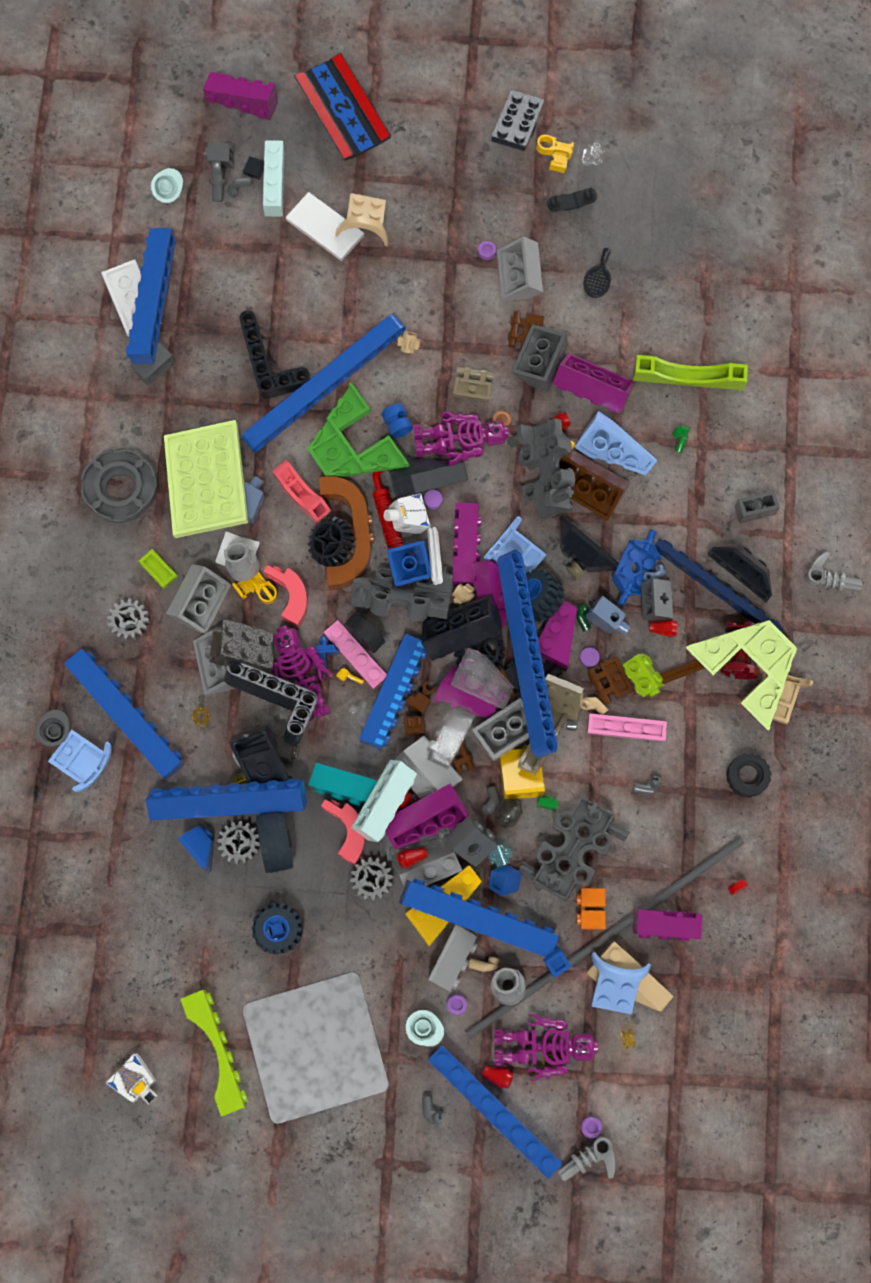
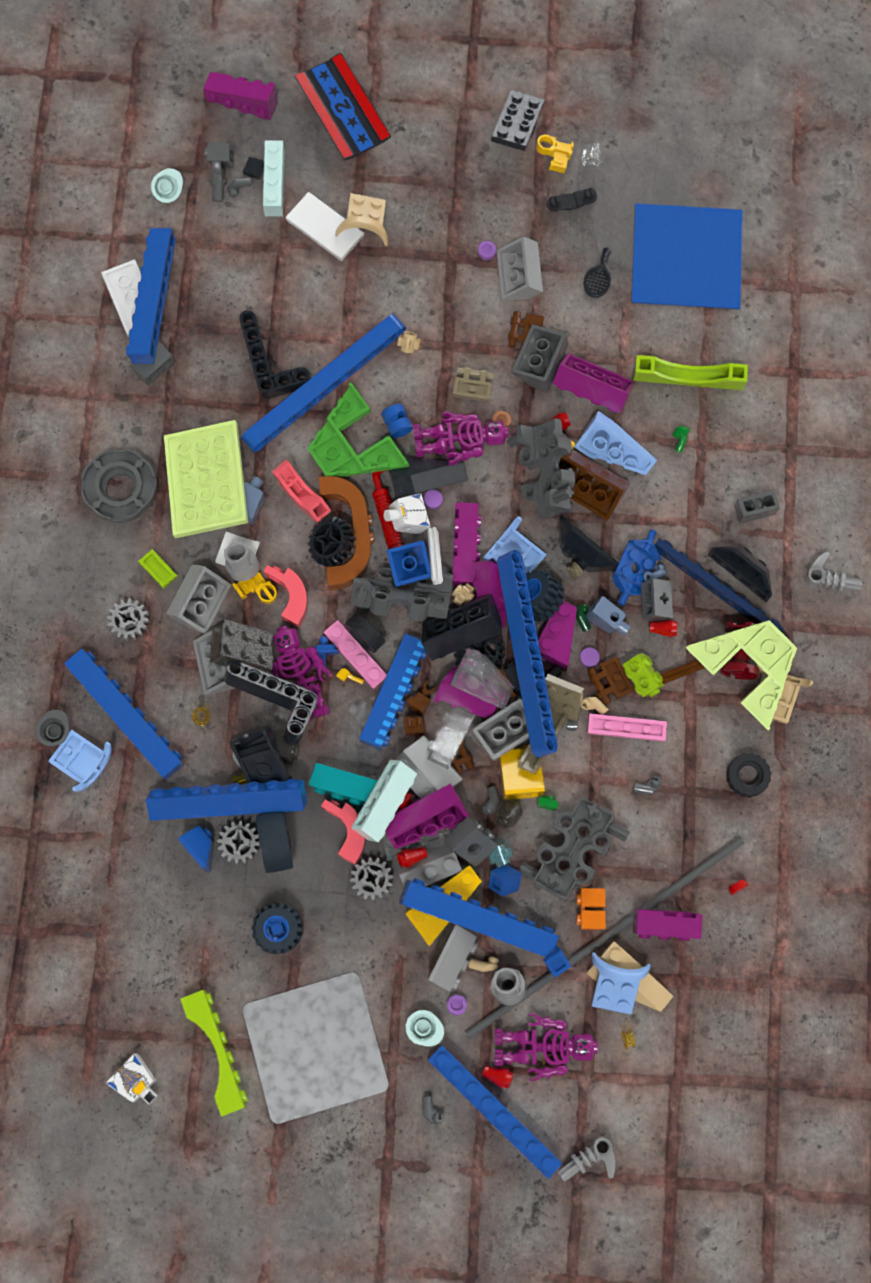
medium lavender tile [581,1117,602,1138] -> none
none -> blue piece [632,203,742,309]

